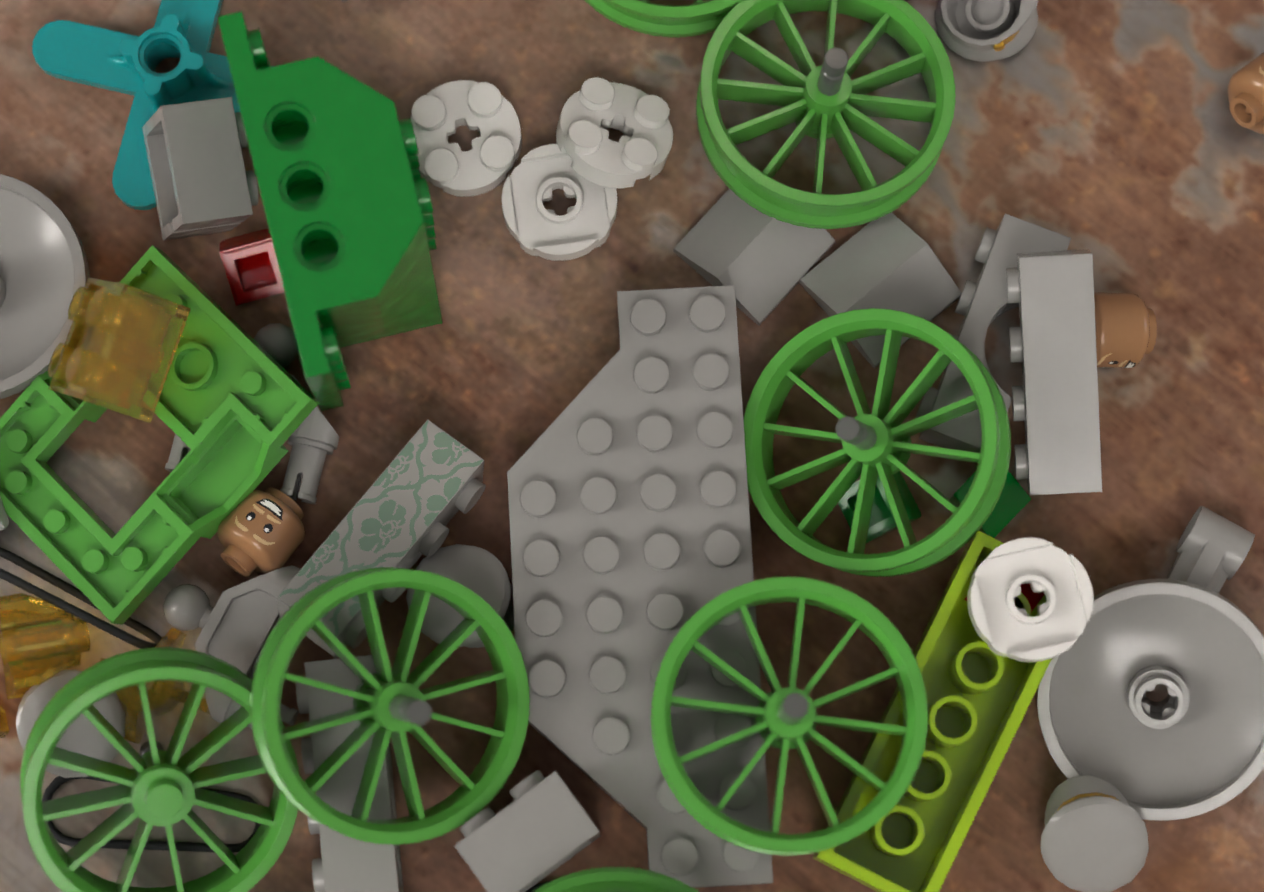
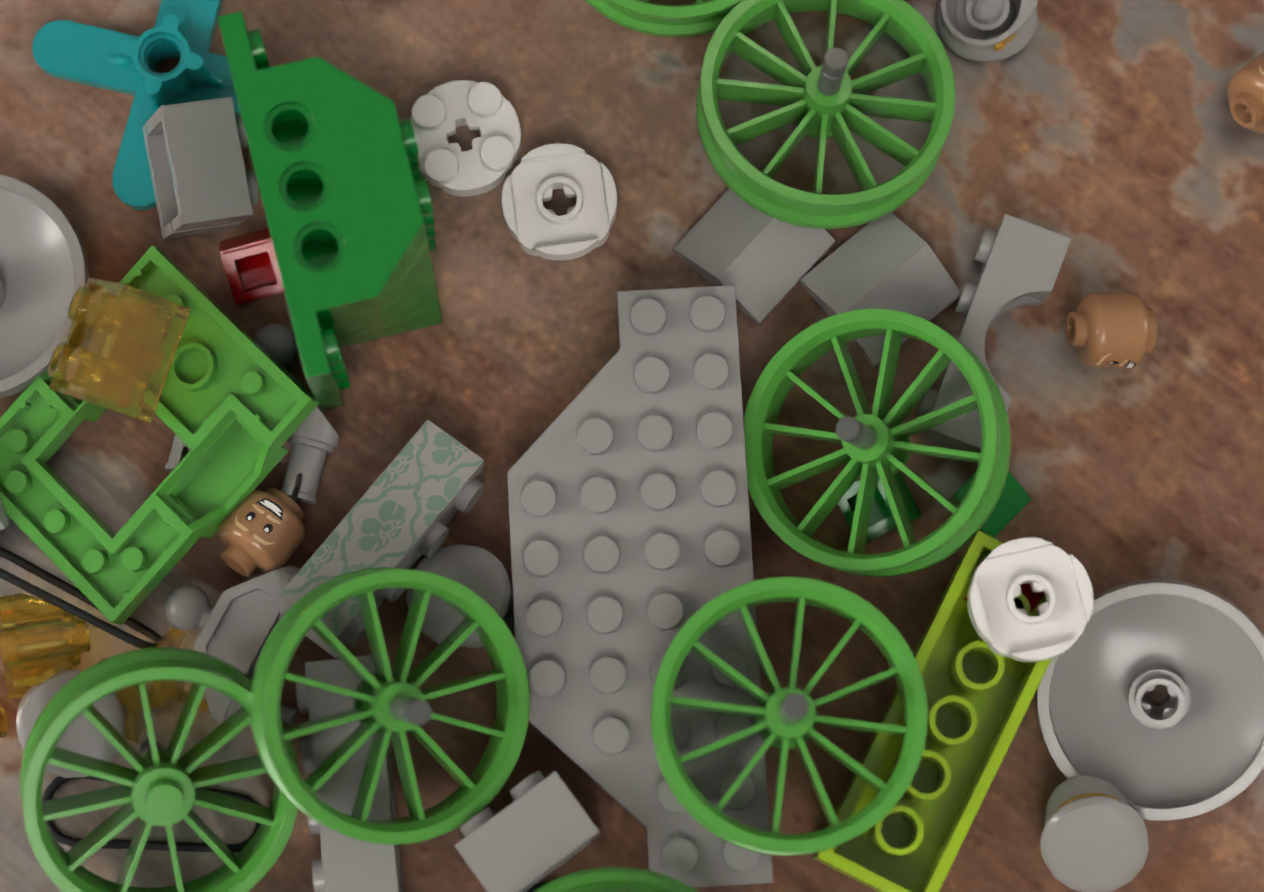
white plate [556,77,673,189] -> none
light grey brick [1006,249,1102,495] -> none
light grey piece [1166,506,1255,594] -> none

